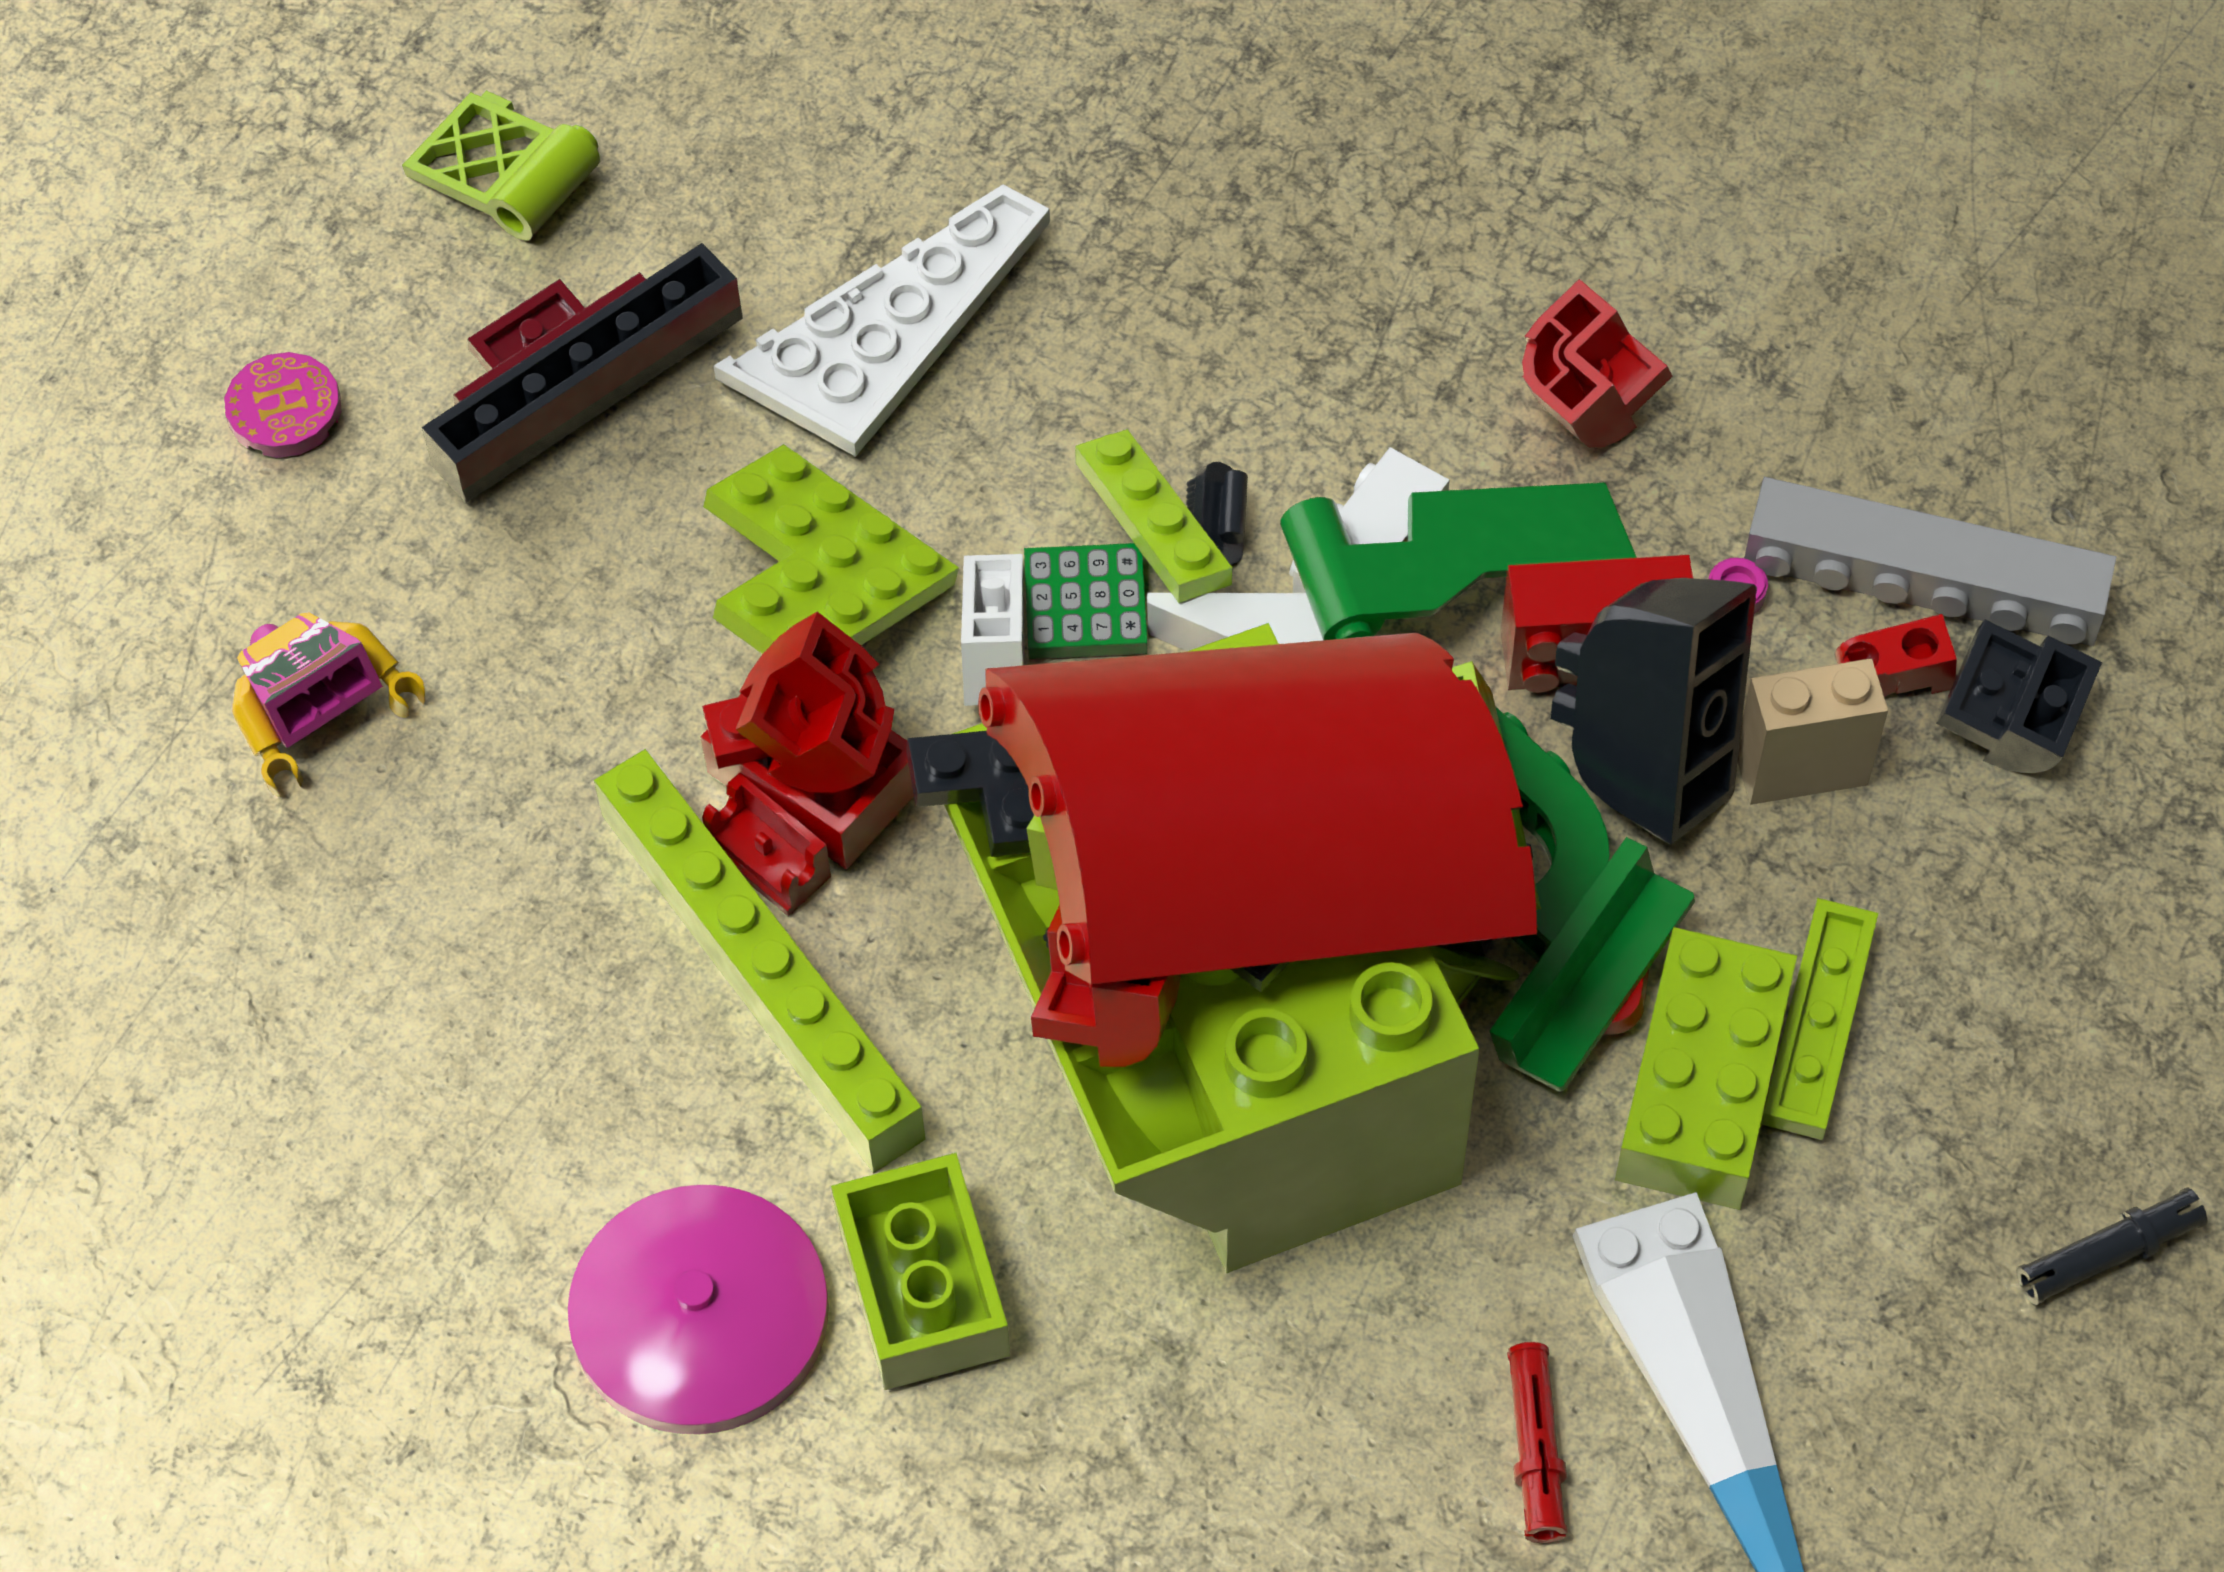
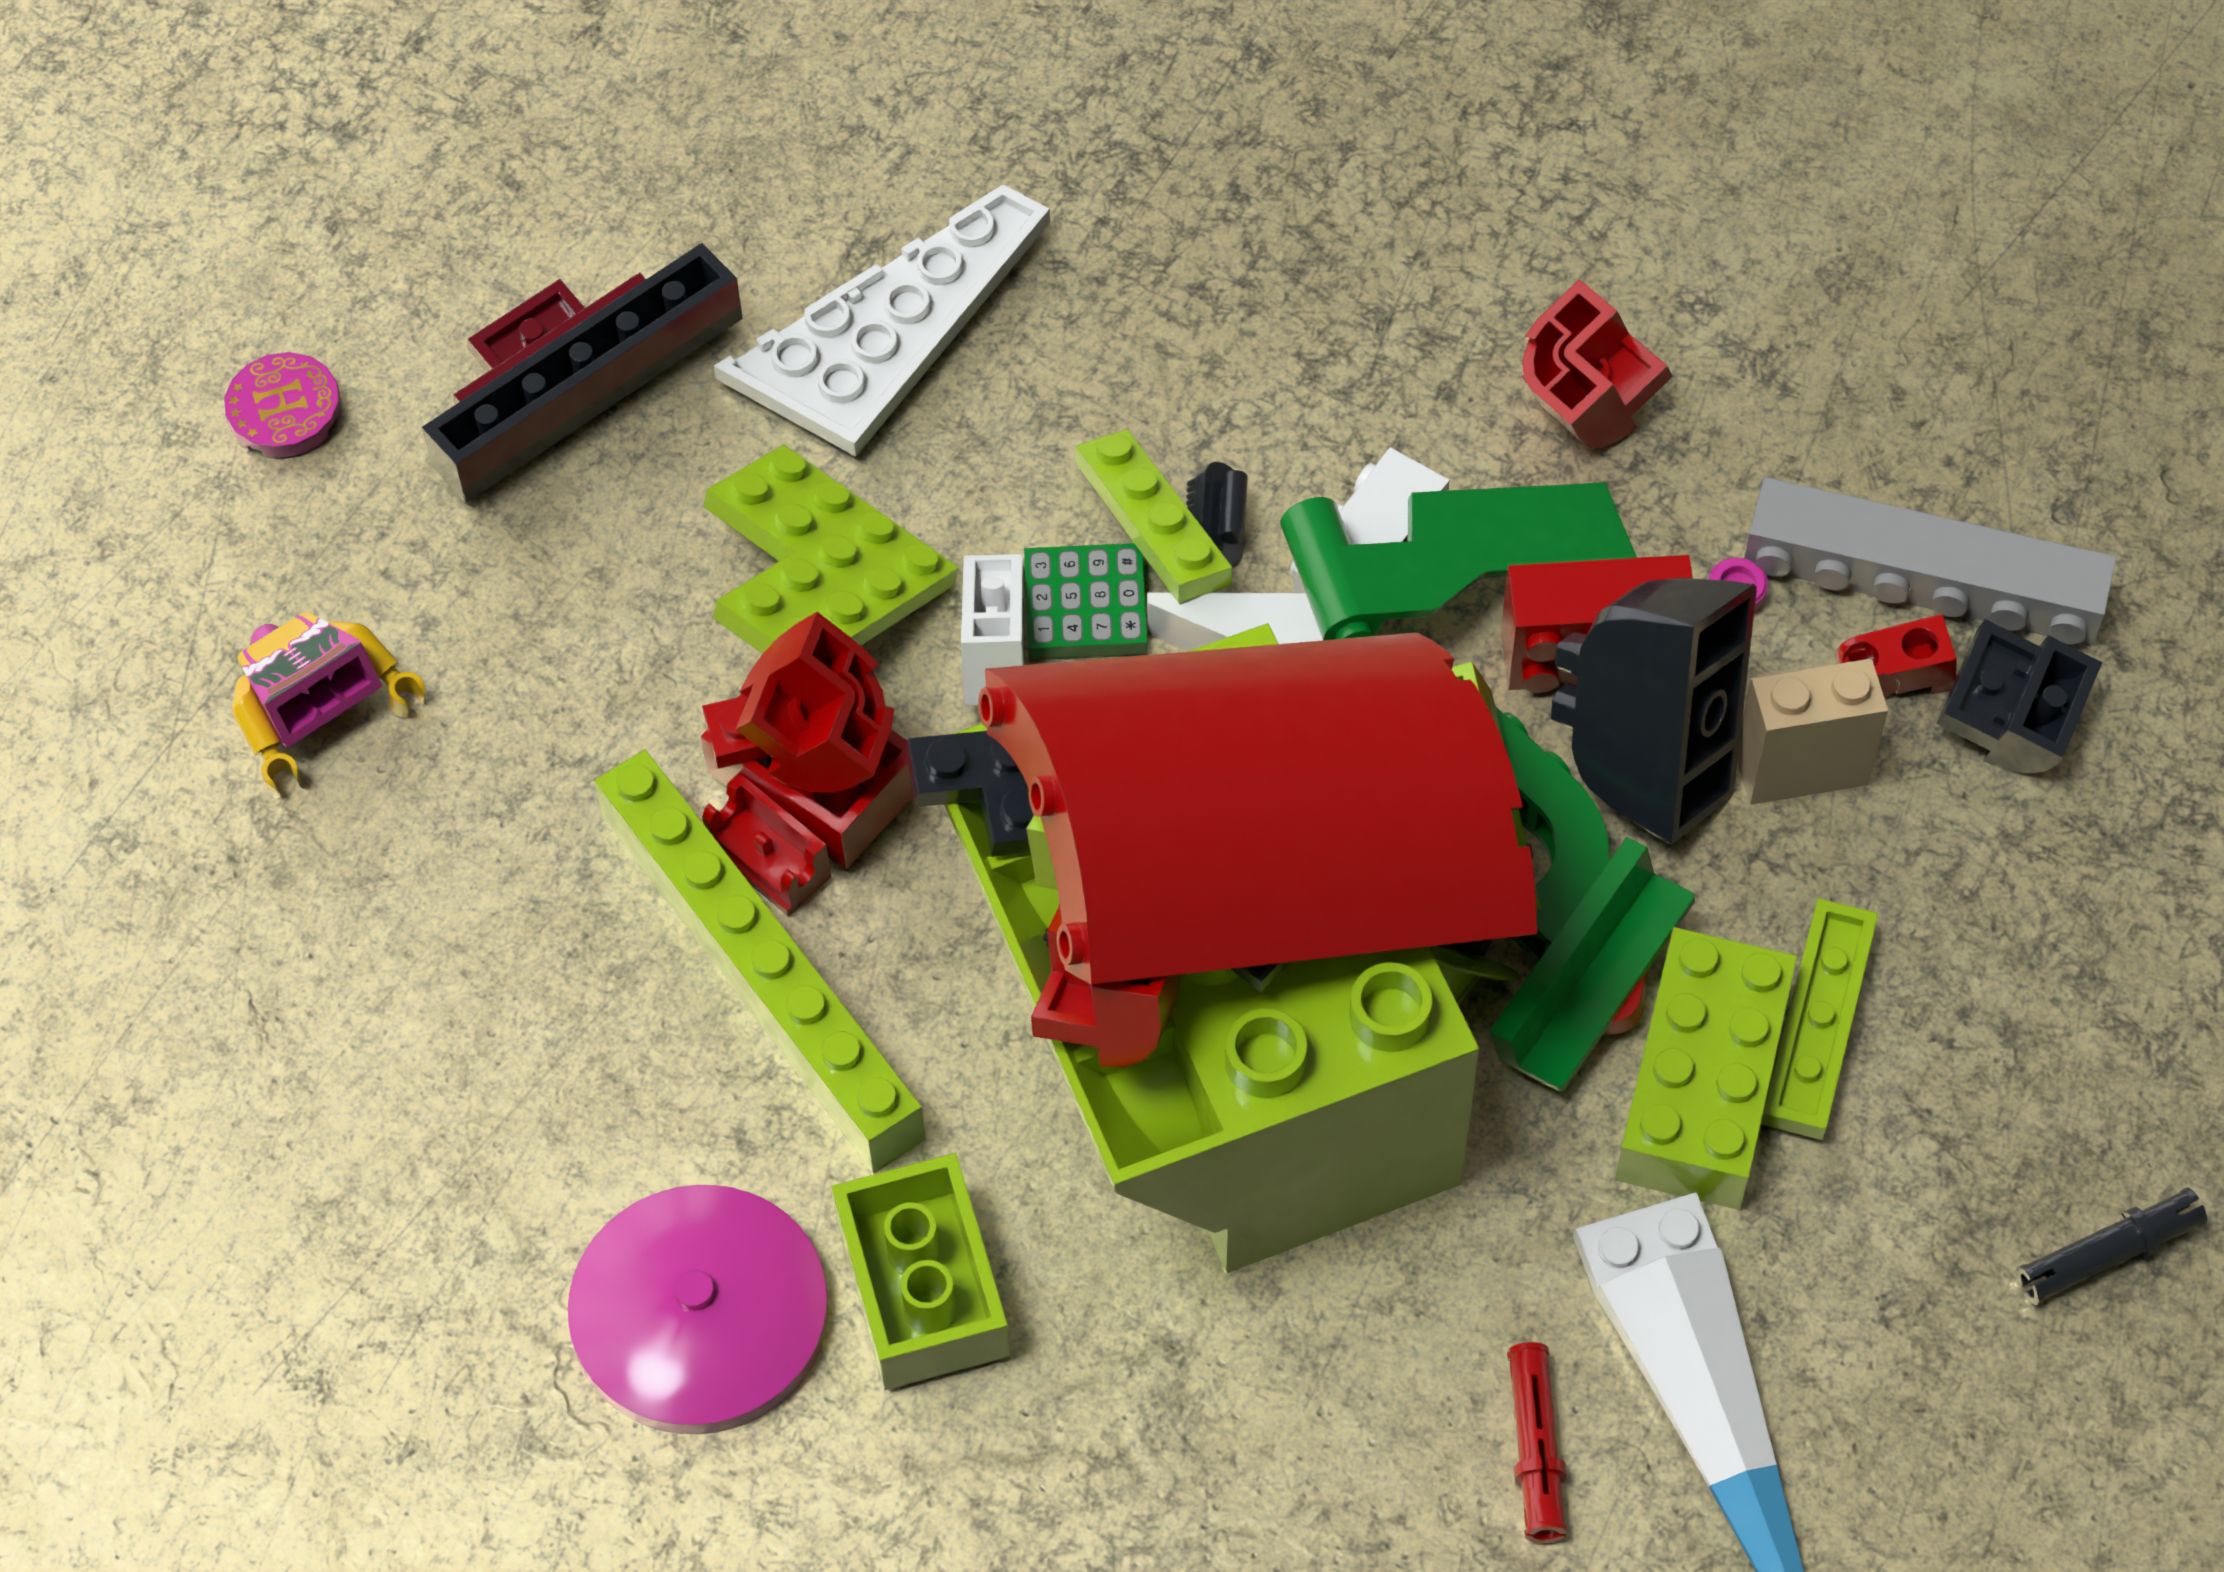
lime piece [402,90,600,241] -> none

